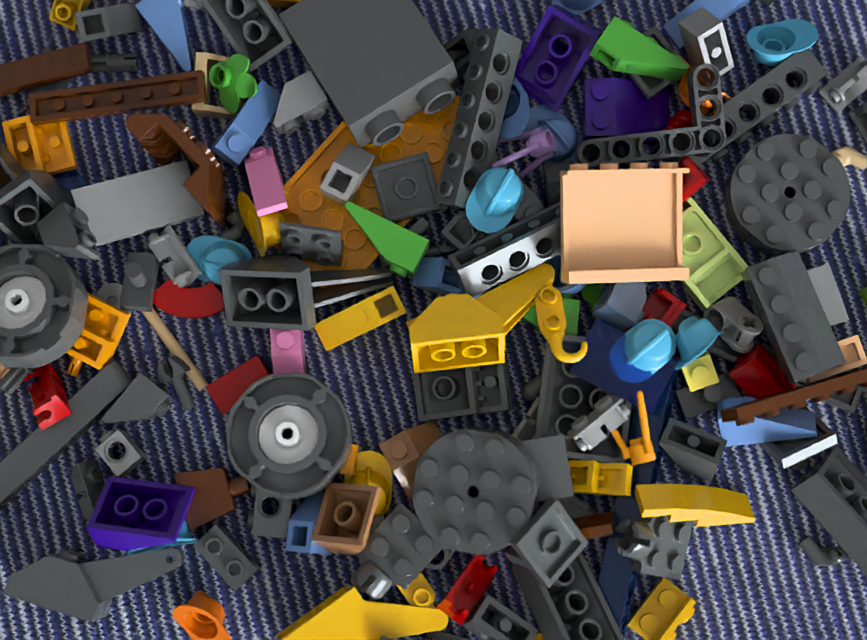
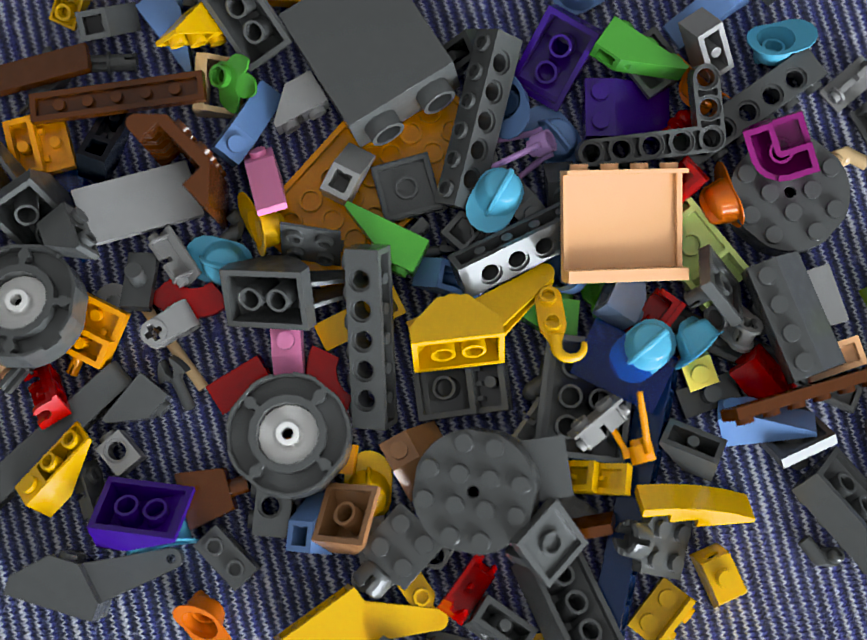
none -> yellow slope [14,421,92,518]
none -> black slope [76,112,138,183]
none -> light grey piece [140,299,201,349]
none -> yellow slope [155,2,227,49]
none -> red tile [306,345,351,411]
none -> dark grey brick [341,244,398,431]
none -> dark grey tile [684,244,743,327]
none -> yellow torso [689,543,747,608]
none -> orange piece [699,162,745,228]
none -> magenta brick [742,110,820,182]

